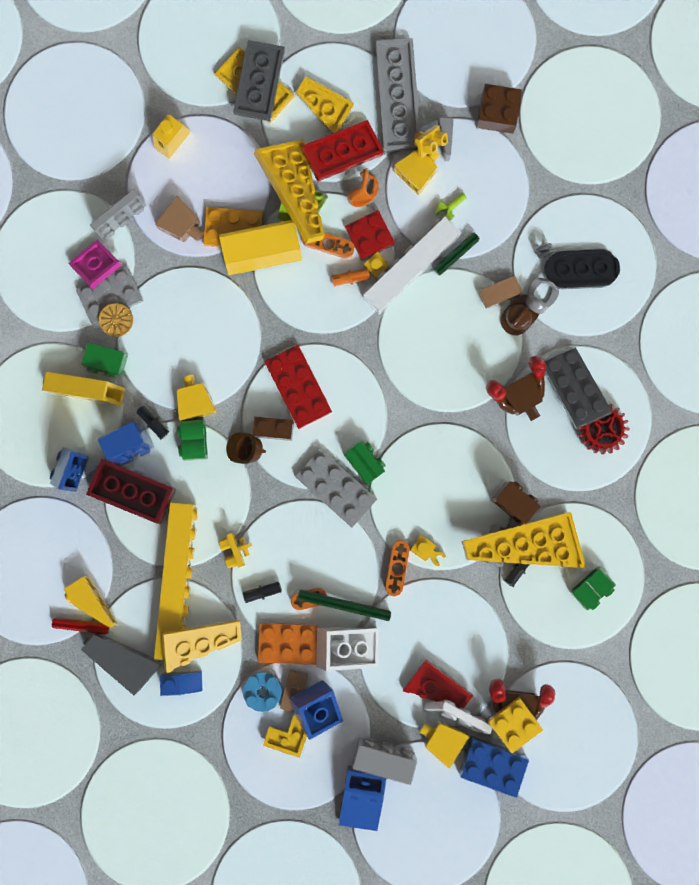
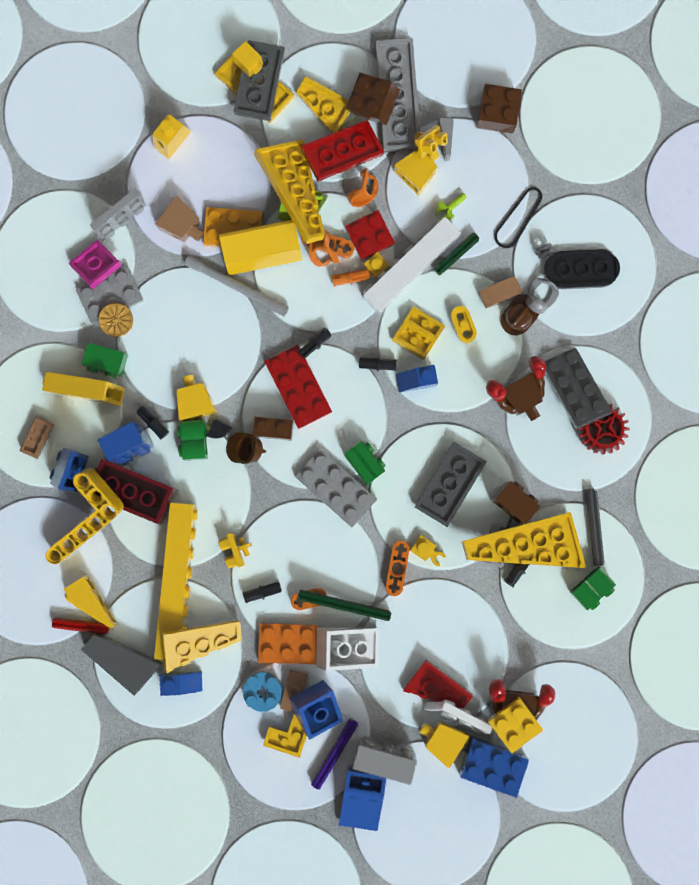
none -> medium nougat plate [19,416,55,459]
none -> yellow beam [45,468,123,565]
none -> light grey piece [184,254,289,317]
none -> black tile [207,419,232,439]
none -> yellow brick [232,41,263,77]
none -> black axle [298,327,332,359]
none -> orange piece [309,229,339,267]
none -> dark purple axle [311,718,358,790]
none -> reddish brown brick [346,72,400,126]
none -> black axle [358,356,397,372]
none -> yellow slope [392,306,445,360]
none -> blue slope [396,365,438,393]
none -> dark grey plate [414,442,487,527]
none -> yellow plate [450,306,477,344]
none -> black piece [494,187,543,248]
none -> dark grey axle [586,490,605,566]

